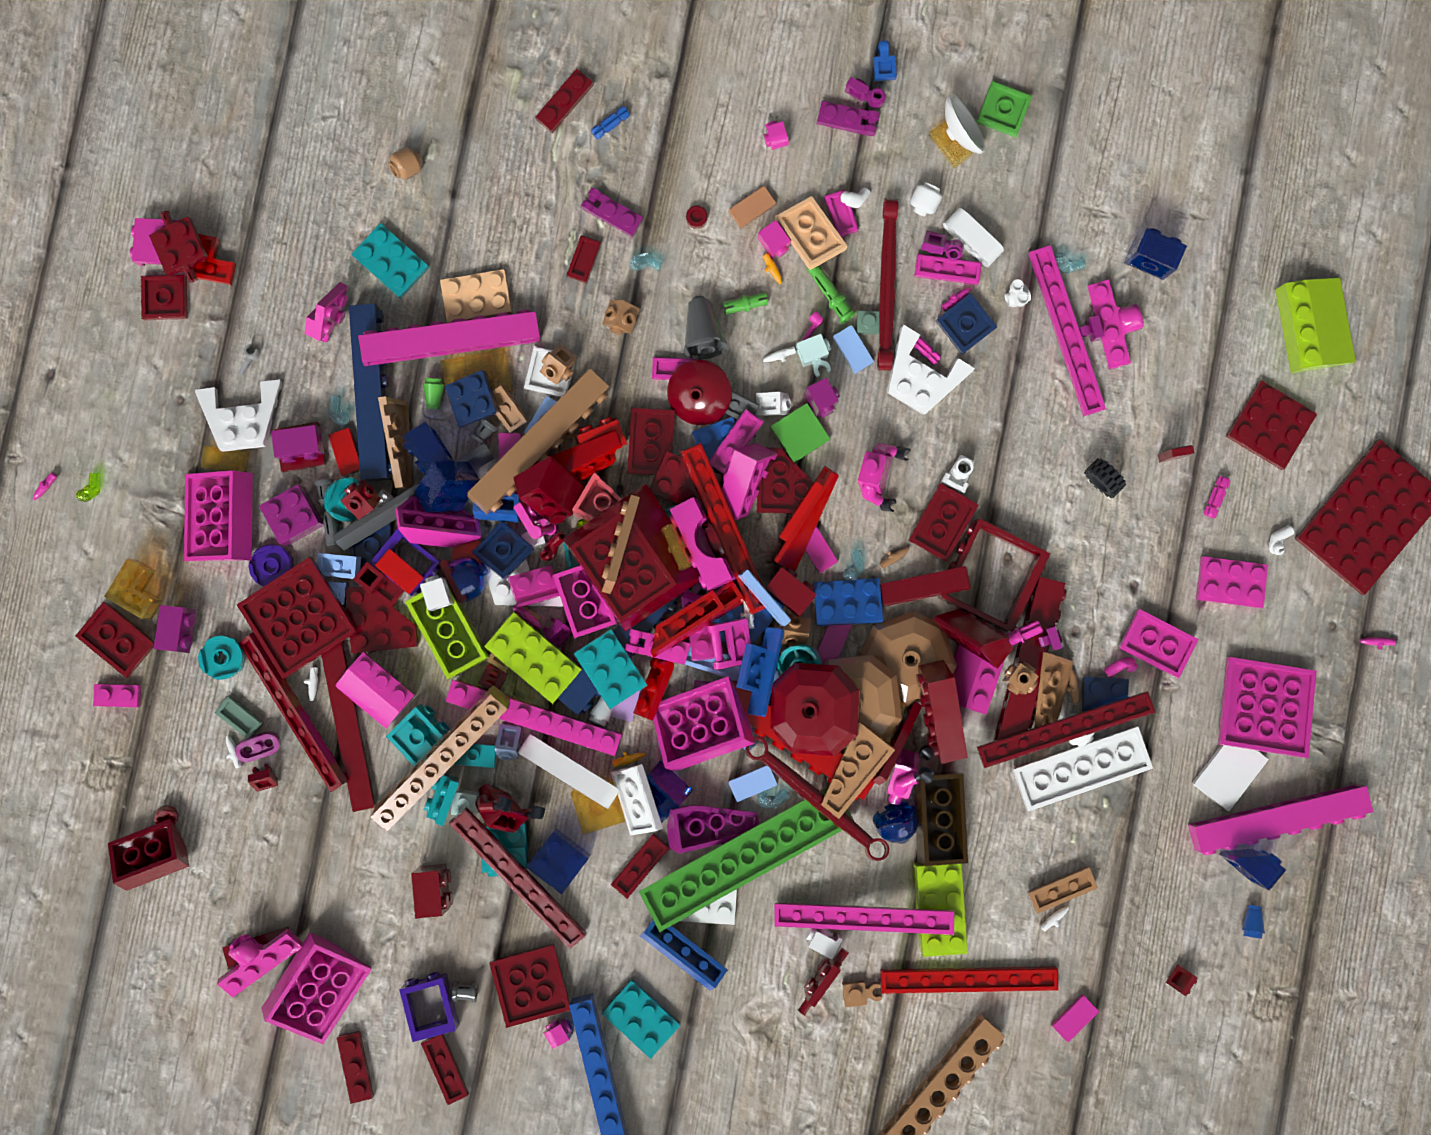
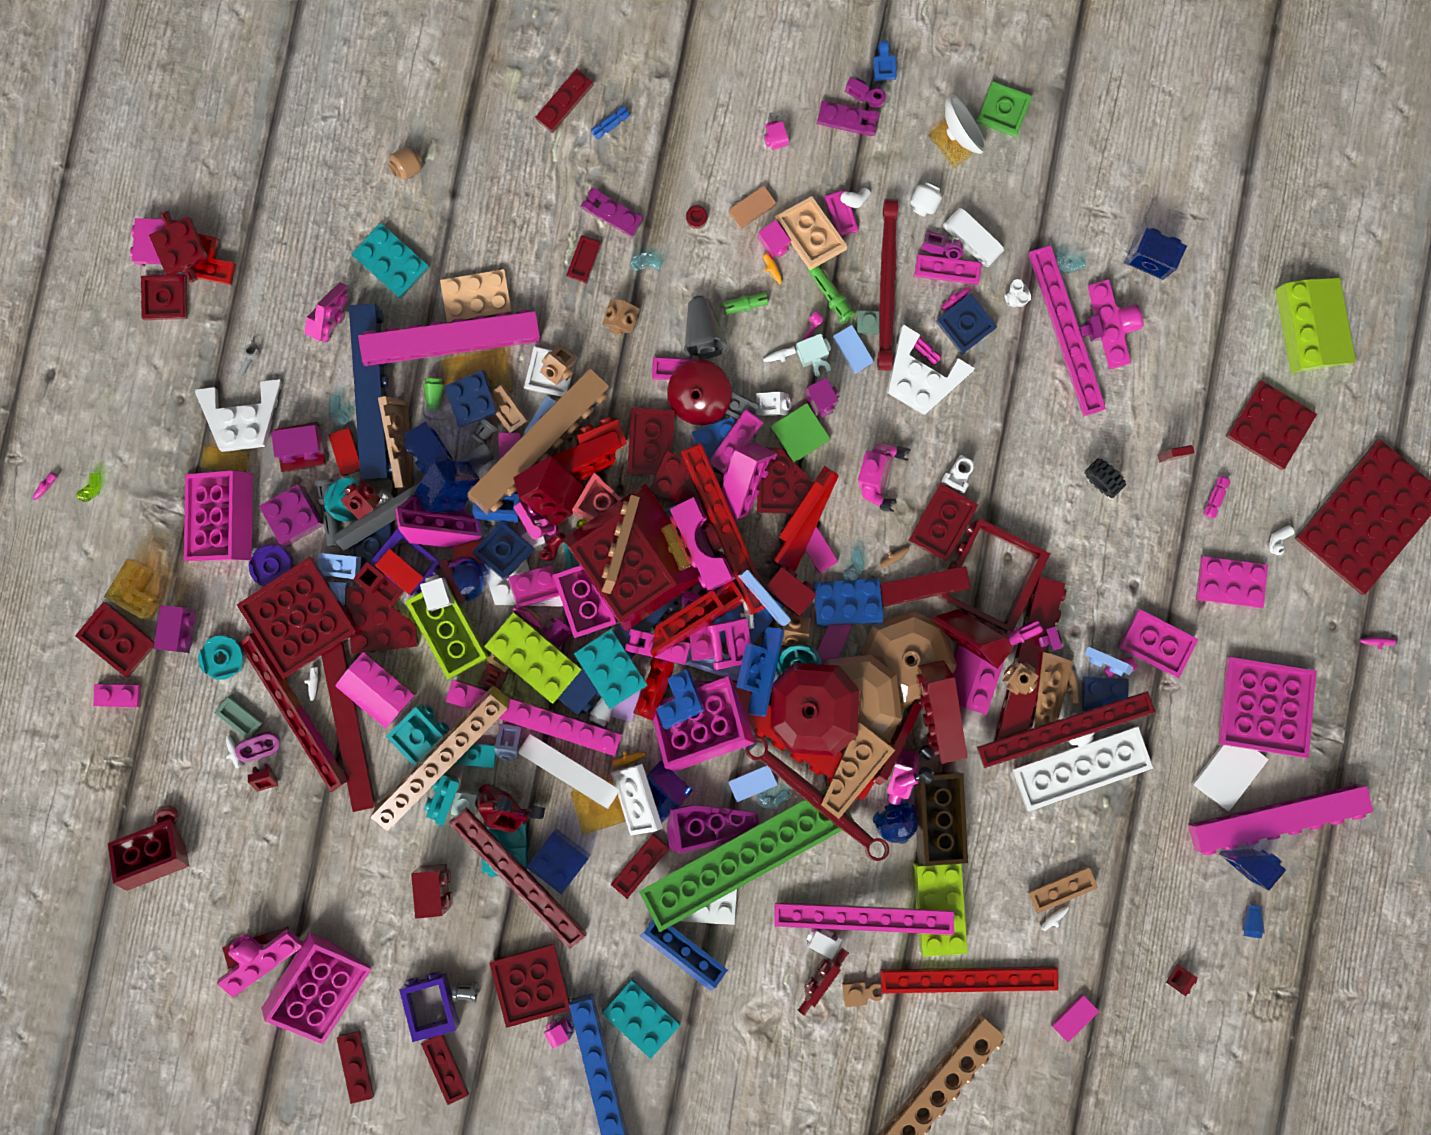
none -> blue plate [656,669,705,729]
none -> light blue plate [1085,646,1133,676]

